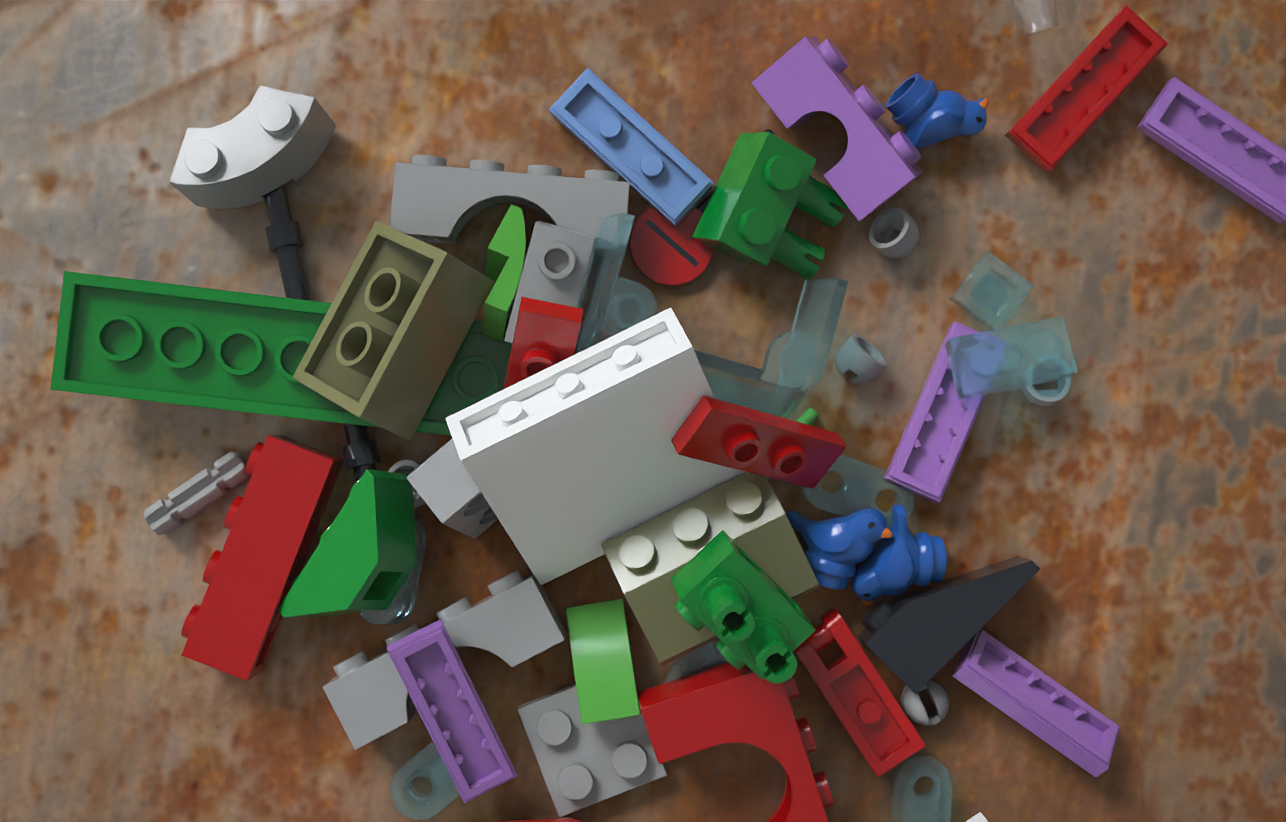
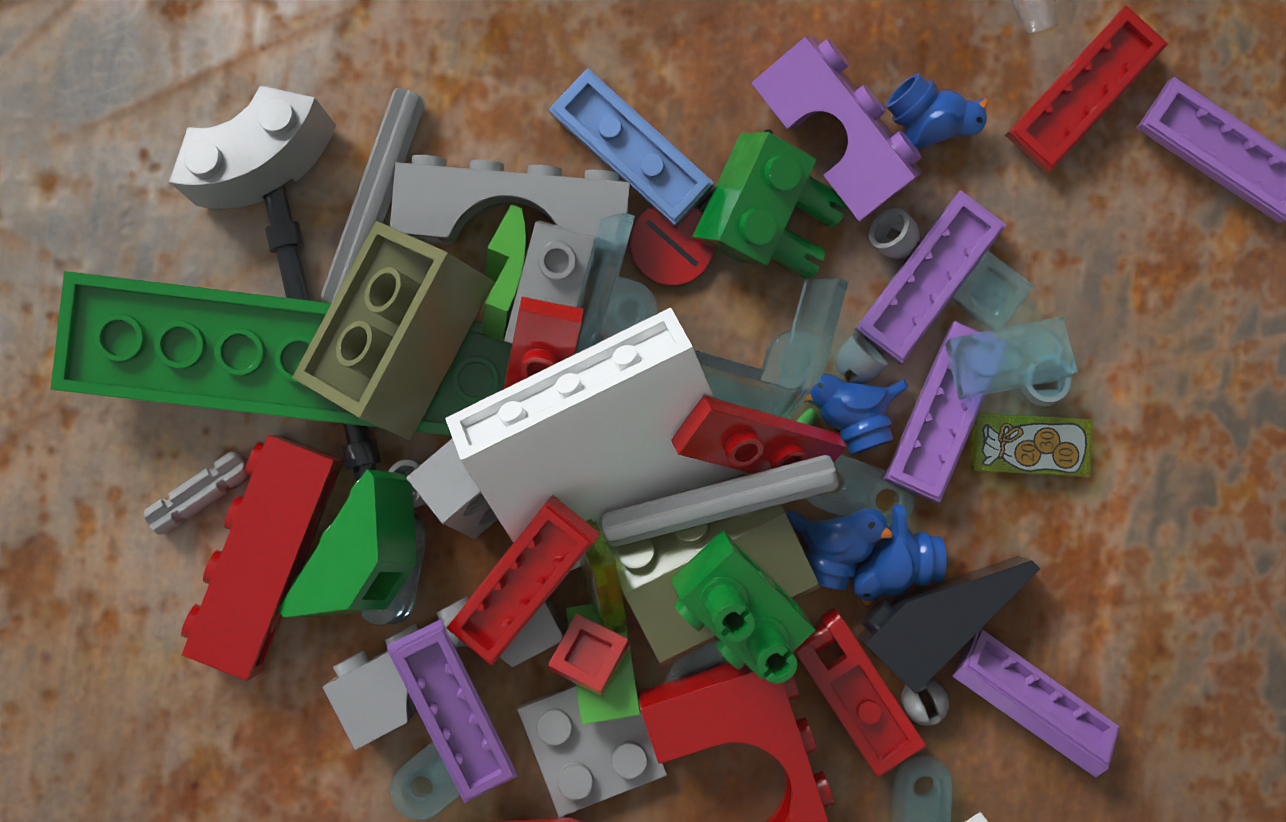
none -> light grey axle [321,88,425,303]
none -> red plate [446,495,600,666]
none -> red plate [548,613,630,697]
none -> clear neon green tile [579,519,627,634]
none -> light grey axle [602,455,838,547]
none -> blue animal [801,373,908,455]
none -> medium lavender plate [854,190,1006,364]
none -> tile [971,413,1093,477]

